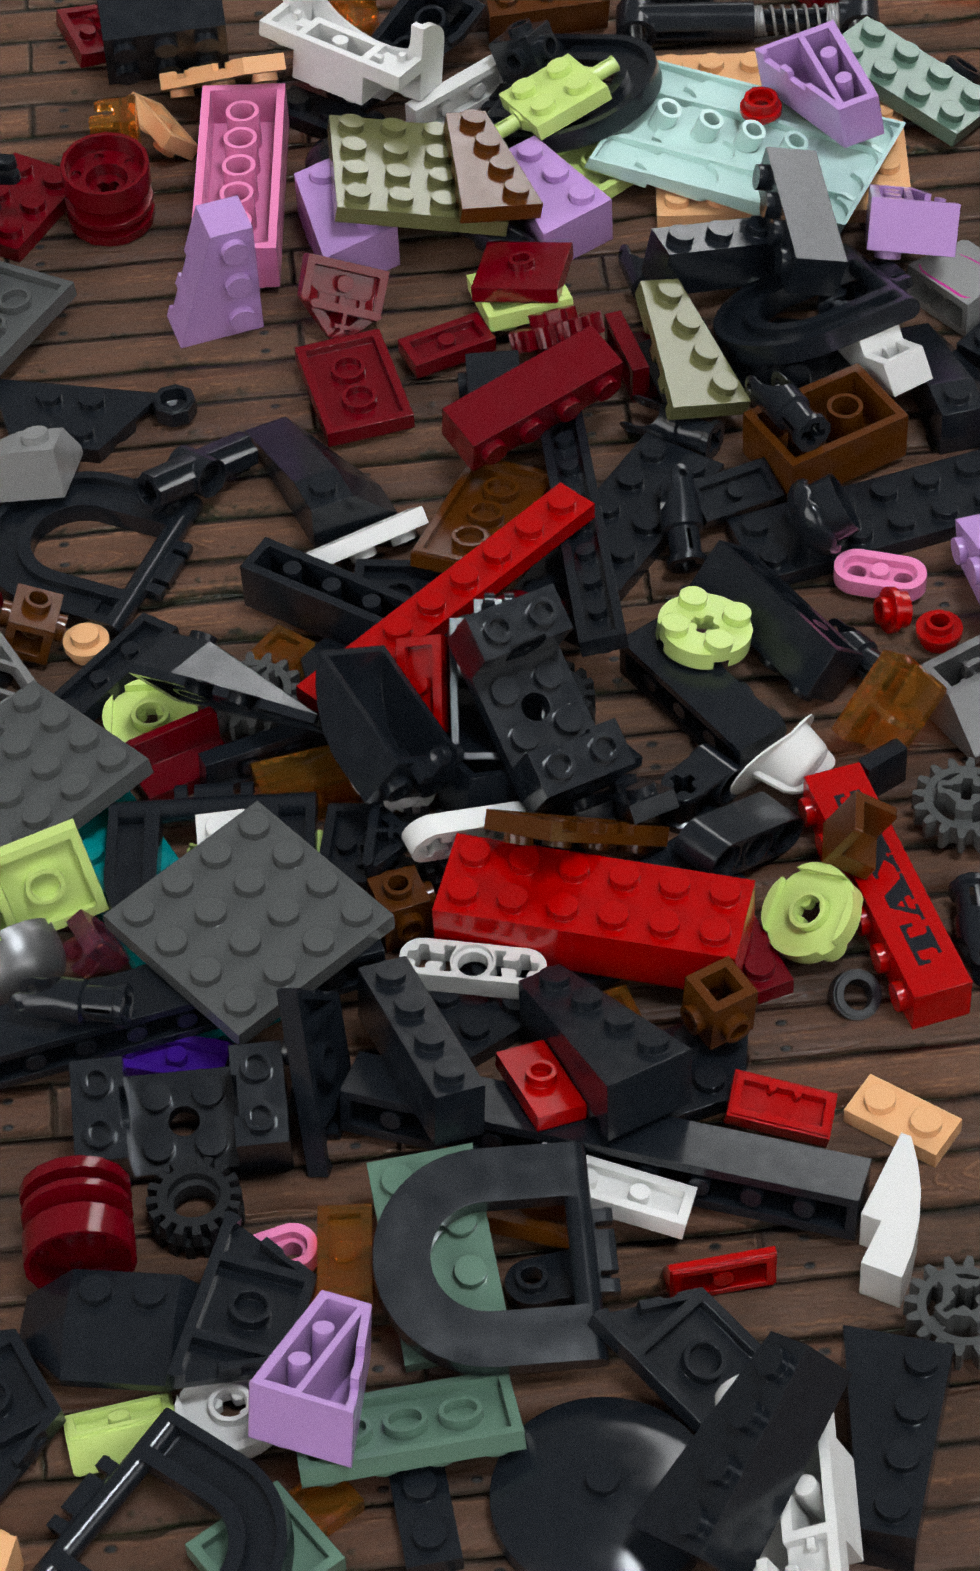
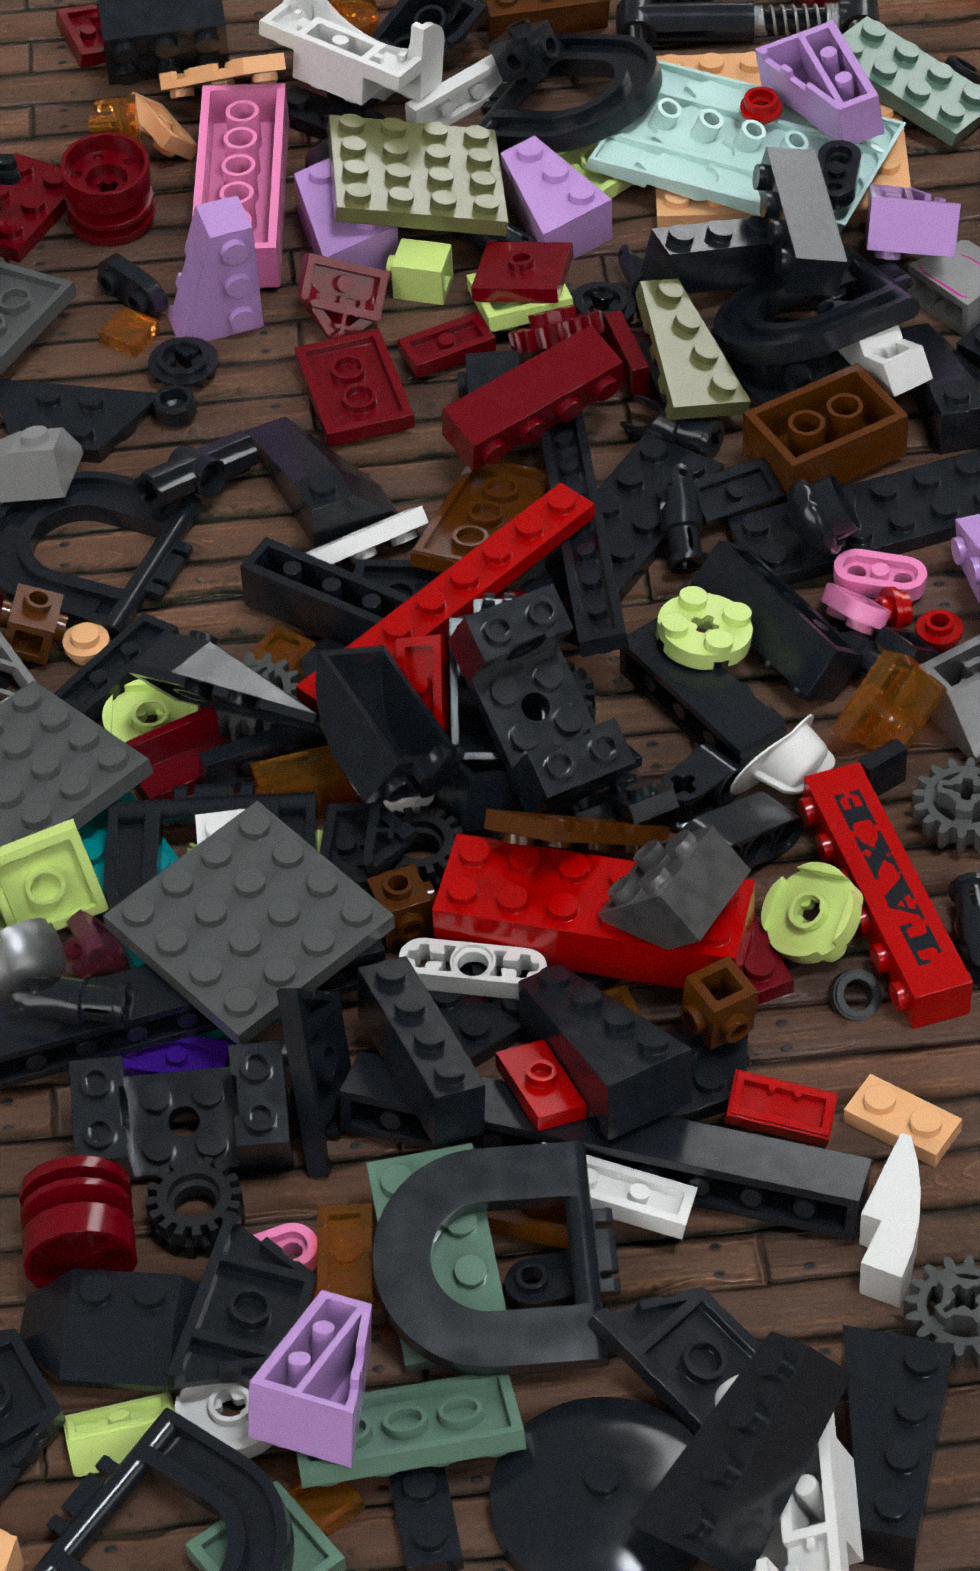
white beam [401,801,527,862] -> none
wing [443,109,543,224] -> none
yellowish green plate [494,53,620,141] -> none
red slope [663,1246,777,1298] -> none
black piece [745,371,831,452] -> none
reddish brown panel [822,790,897,880] -> none
none -> black plate [97,253,168,320]
none -> clear orange tile [99,306,160,357]
none -> black gear [148,337,219,388]
none -> yellowish green brick [386,238,454,305]
none -> black gear [571,282,636,336]
none -> flat silver slope [597,825,751,950]
none -> black plate [818,140,861,210]
none -> bright pink plate [820,582,891,635]
none -> black tile [875,626,939,668]

